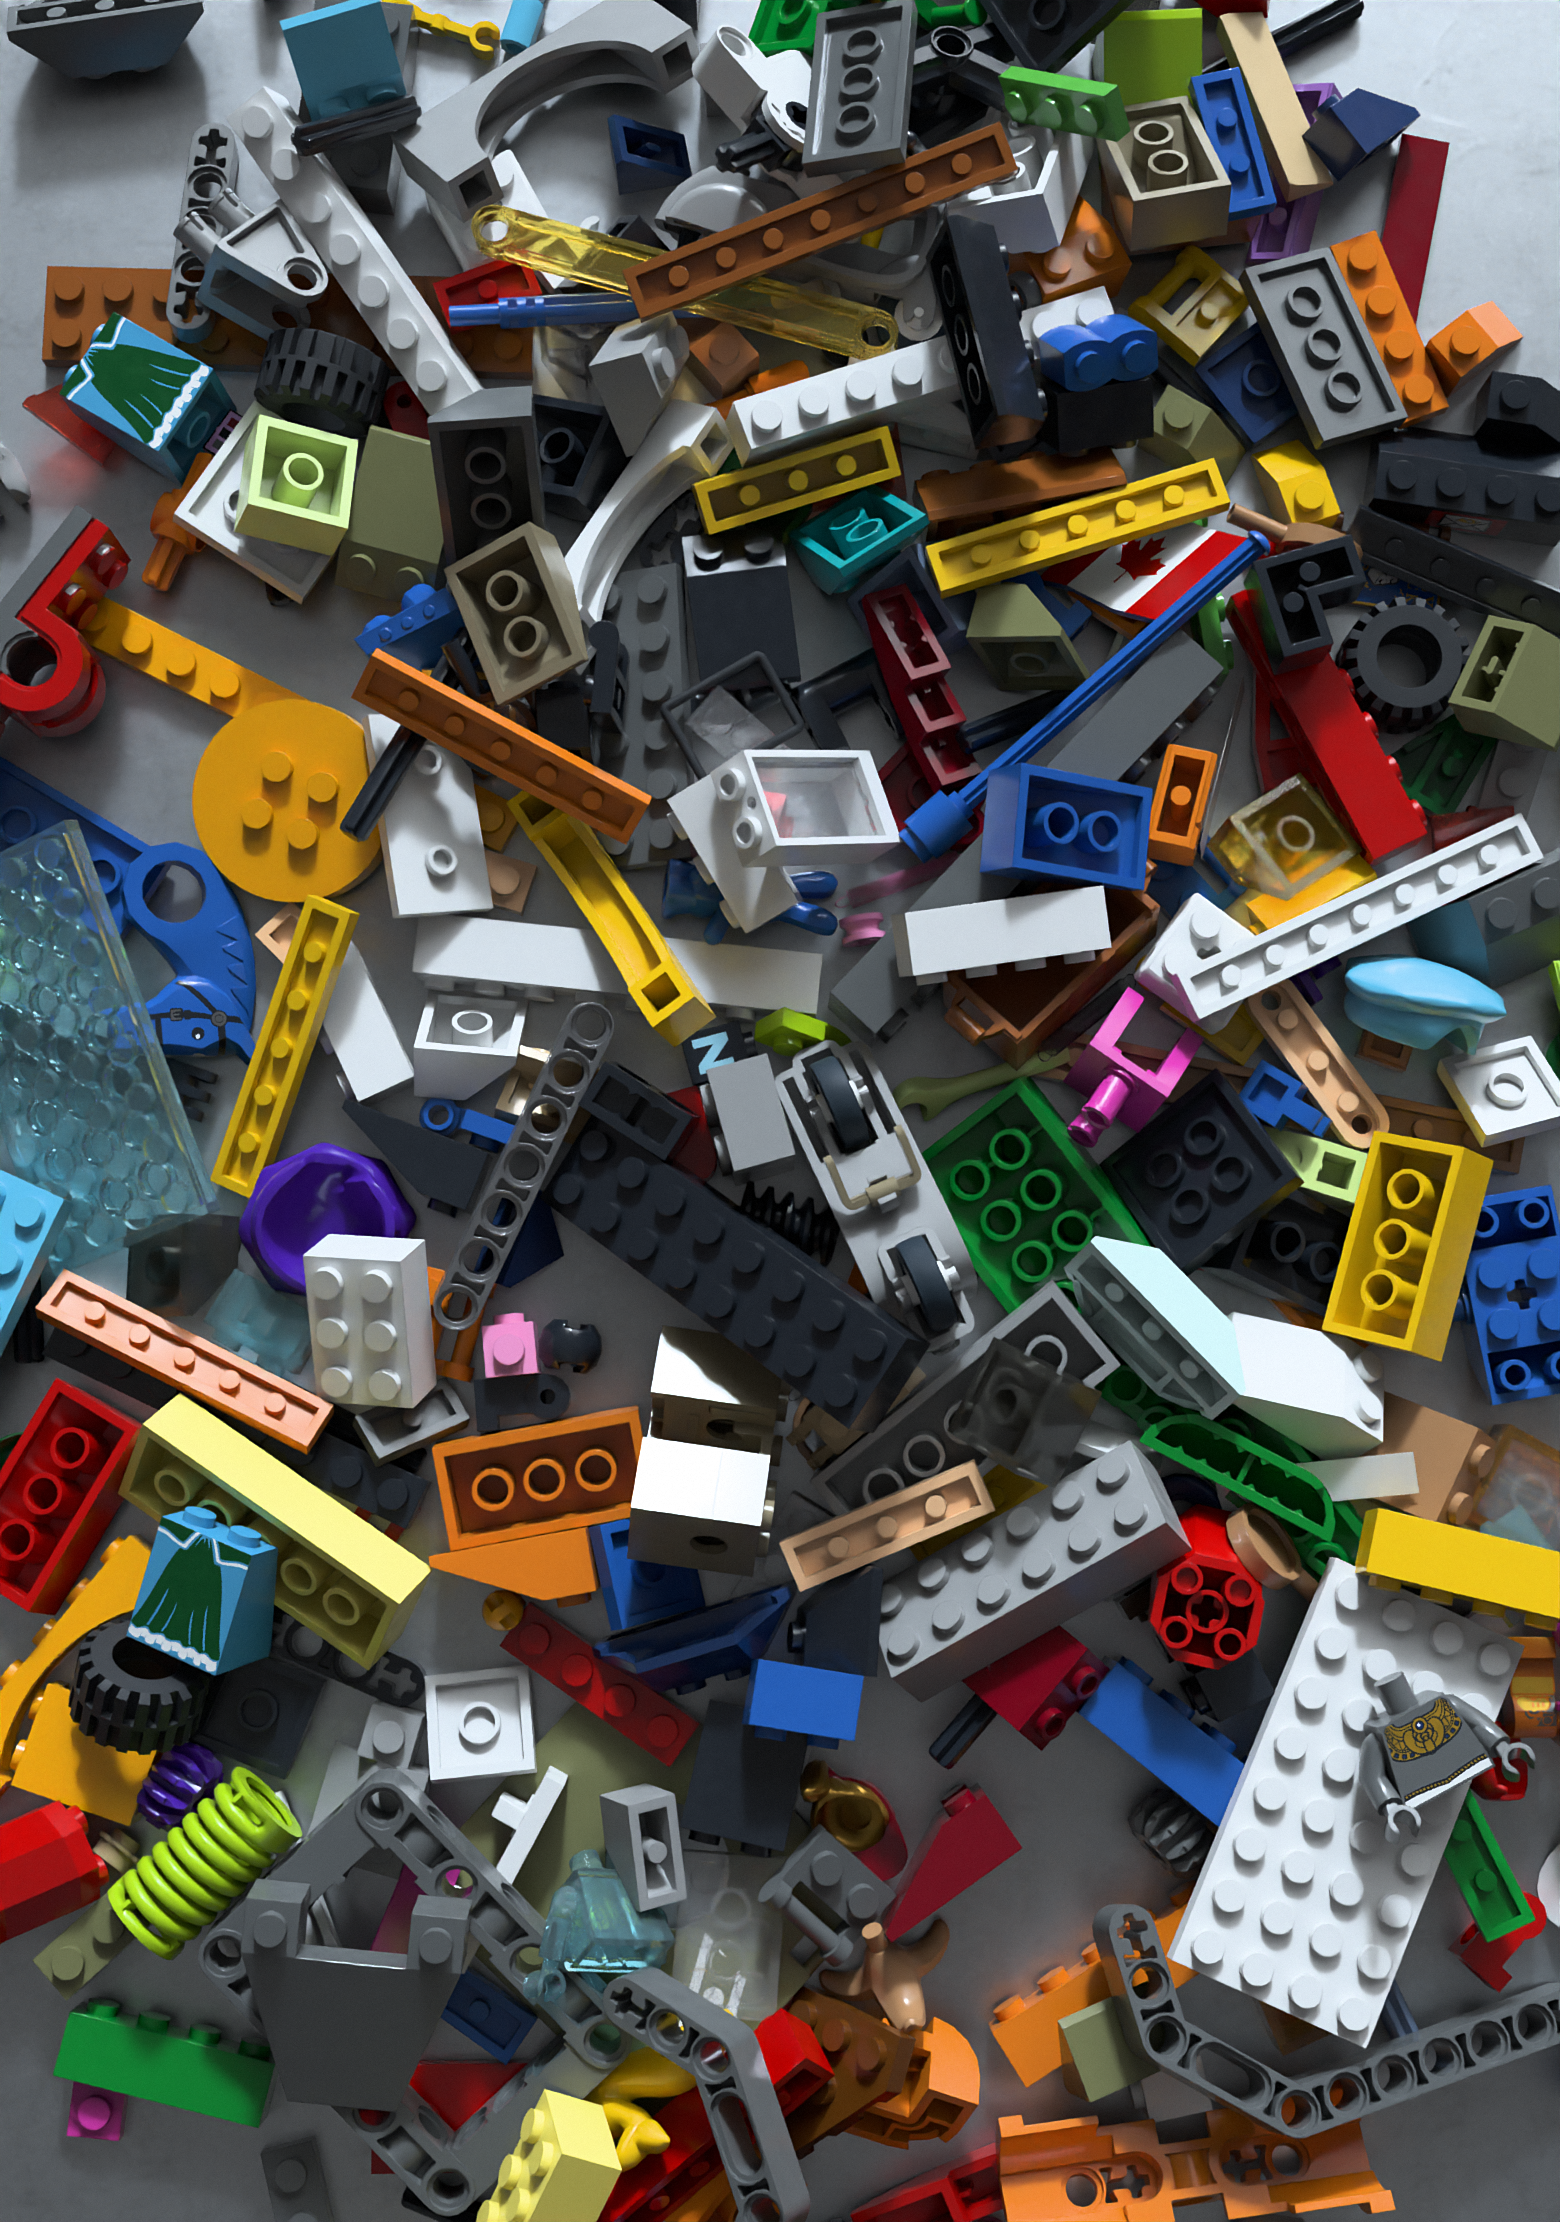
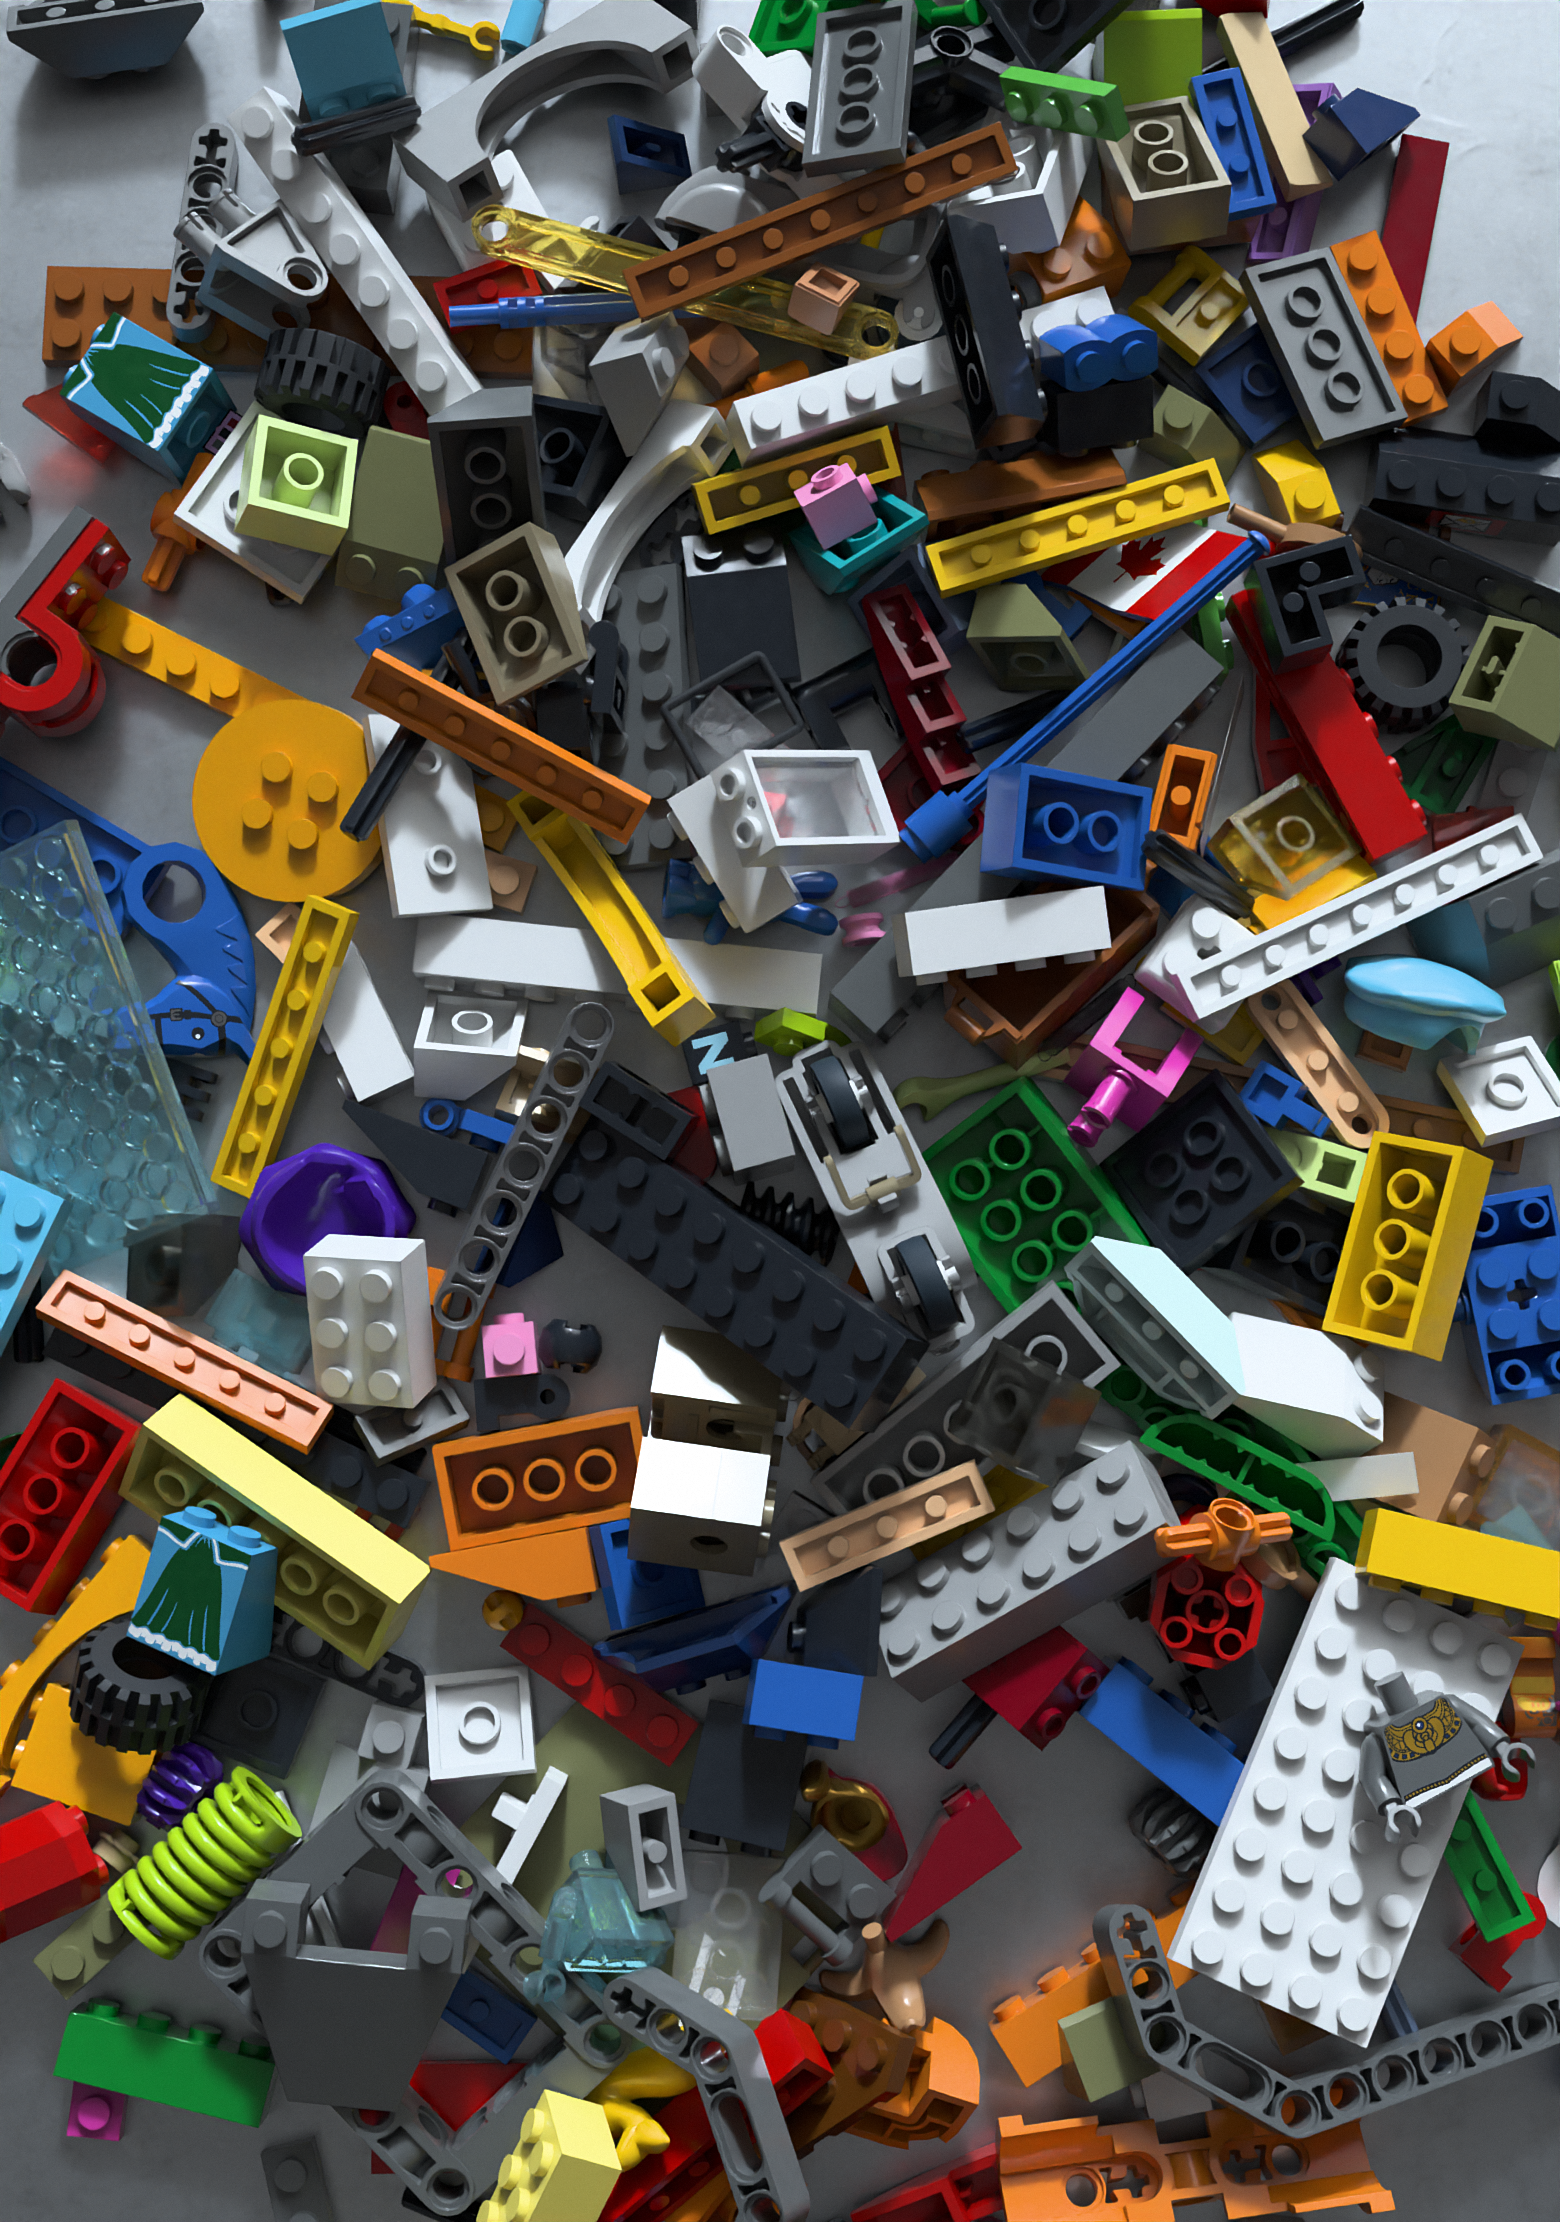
none -> nougat slope [787,261,860,335]
none -> bright pink brick [793,463,879,550]
none -> black axle [1141,829,1255,920]
none -> orange axle [1154,1498,1293,1571]

